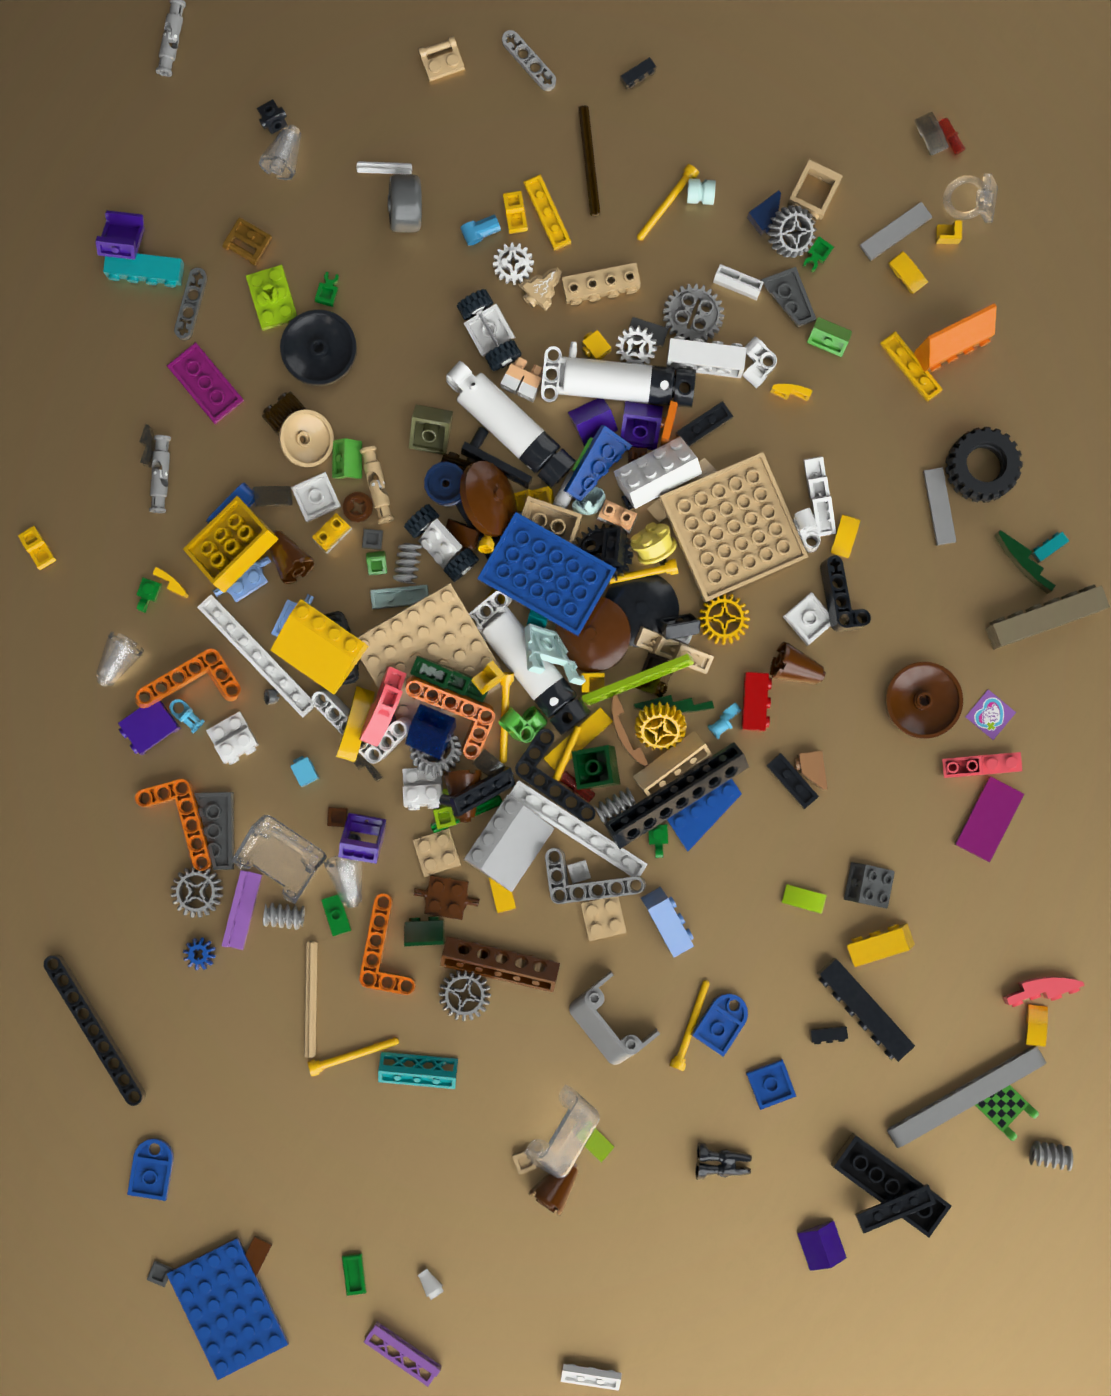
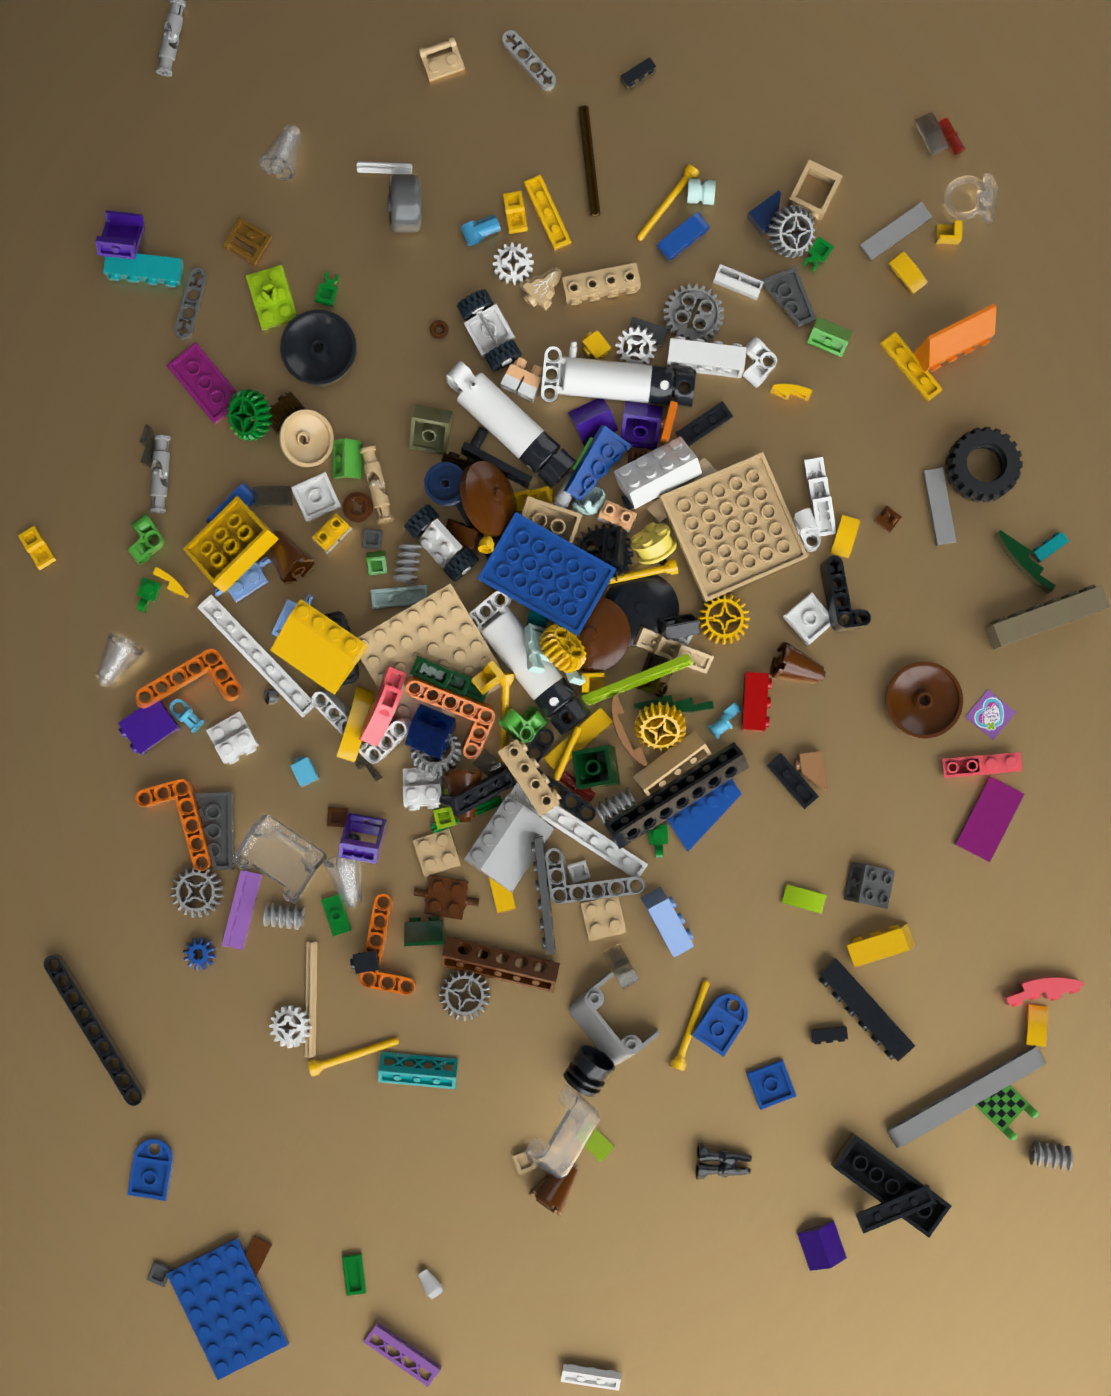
black brick [257,99,288,135] -> none
none -> bright green piece [127,513,165,565]
none -> green gear [226,389,273,441]
none -> white gear [269,1005,312,1048]
none -> black brick [350,950,380,974]
none -> reddish brown plate [430,320,449,339]
none -> tan brick [498,739,561,817]
none -> dark grey plate [531,836,556,954]
none -> yellow gear [539,624,586,673]
none -> black wheel [563,1045,615,1097]
none -> clear smoke slope [603,943,640,989]
none -> blue beam [657,212,711,261]
none -> reddish brown tile [874,506,902,533]

